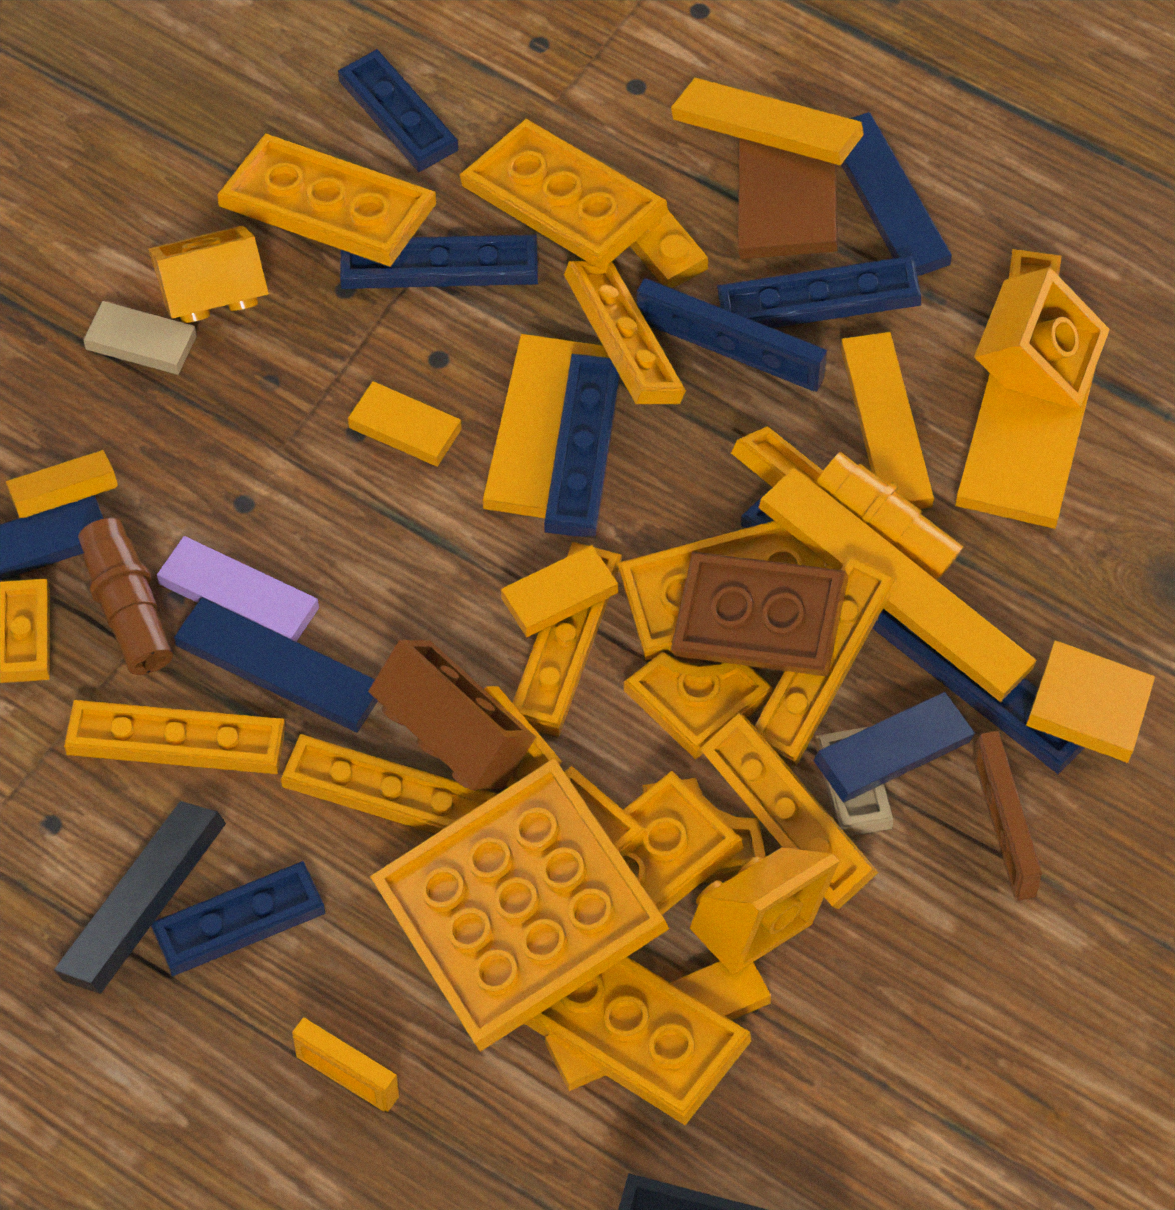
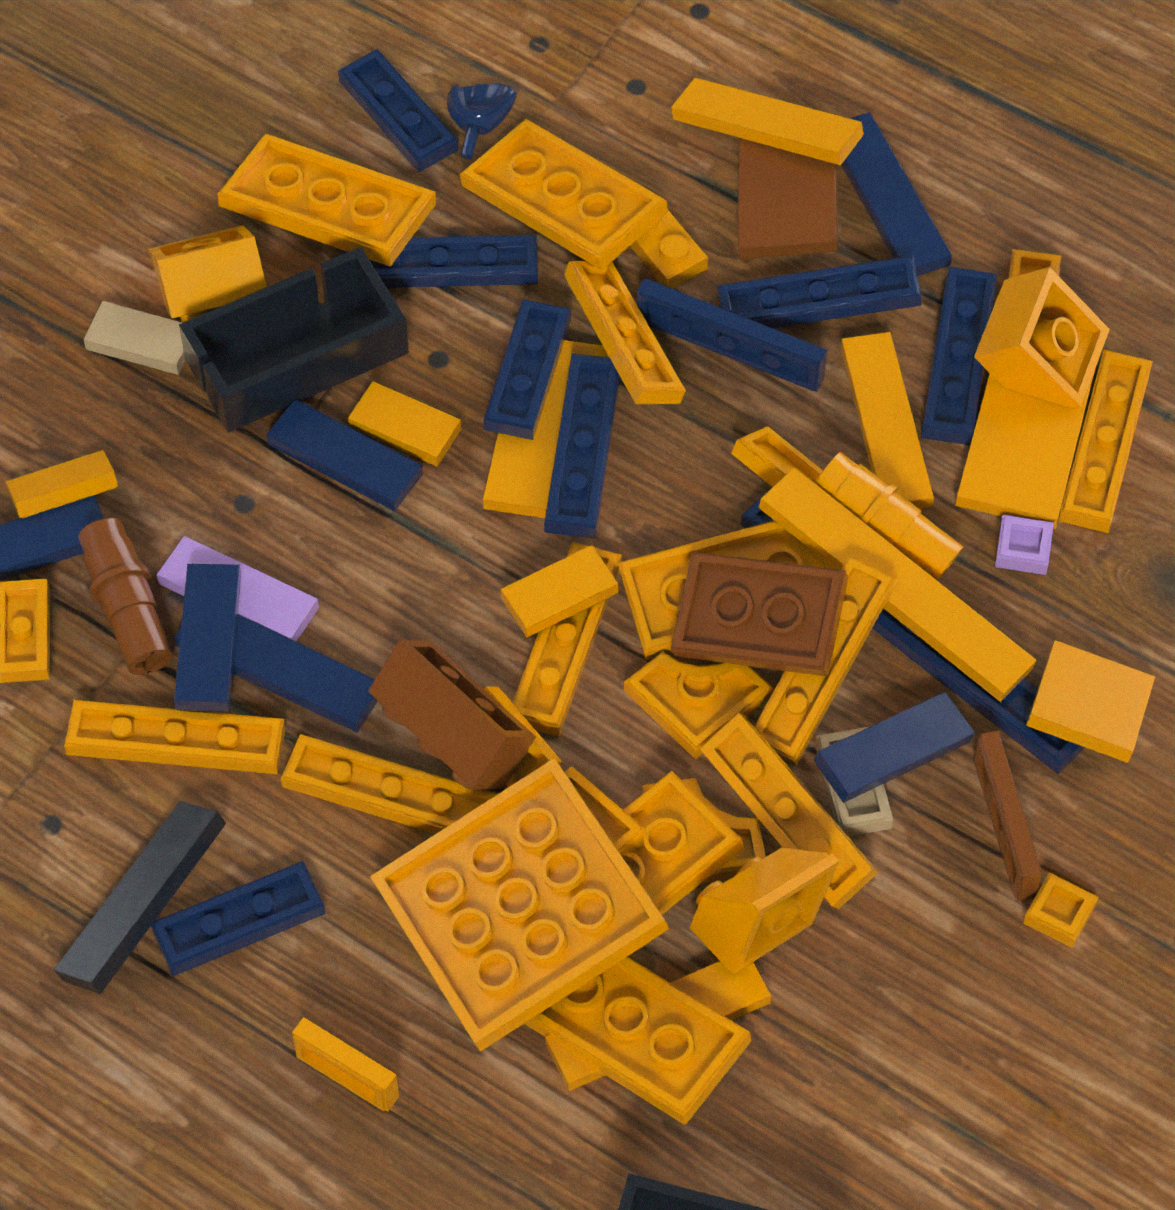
none -> dark blue tile [174,564,241,711]
none -> black piece [179,247,409,433]
none -> dark blue tile [266,399,423,512]
none -> dark blue piece [447,83,517,160]
none -> dark blue tile [484,299,571,440]
none -> dark blue tile [921,267,997,445]
none -> lavender tile [995,515,1054,575]
none -> light orange tile [1023,872,1099,948]
none -> light orange tile [1059,350,1153,533]

